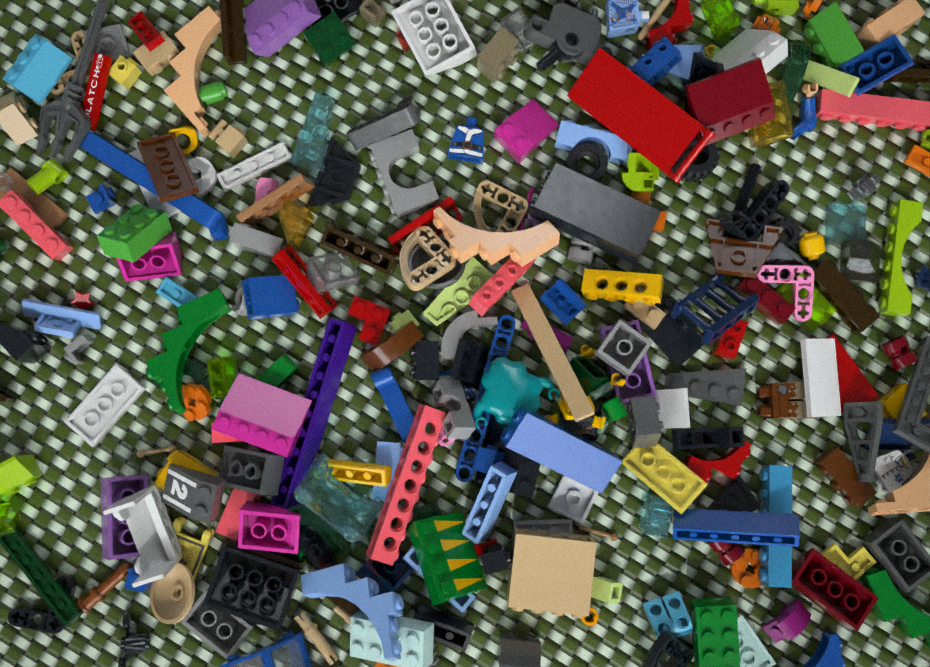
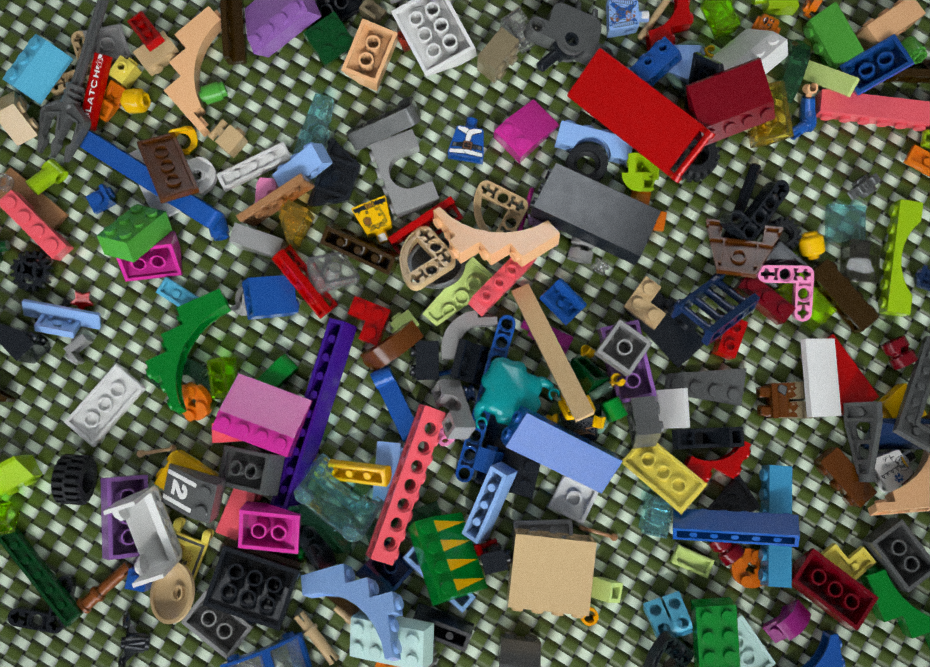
yellow brick [581,269,664,305] -> none
none -> black gear [10,250,55,292]
none -> black tyre [51,454,97,505]
none -> orange slope [99,80,127,122]
none -> yellow head [120,88,151,114]
none -> light blue brick [272,142,333,187]
none -> light nougat slope [341,18,398,91]
none -> yellow torso [351,195,393,244]
none -> yellowish green tile [670,544,715,579]
none -> bright green brick [901,36,927,64]

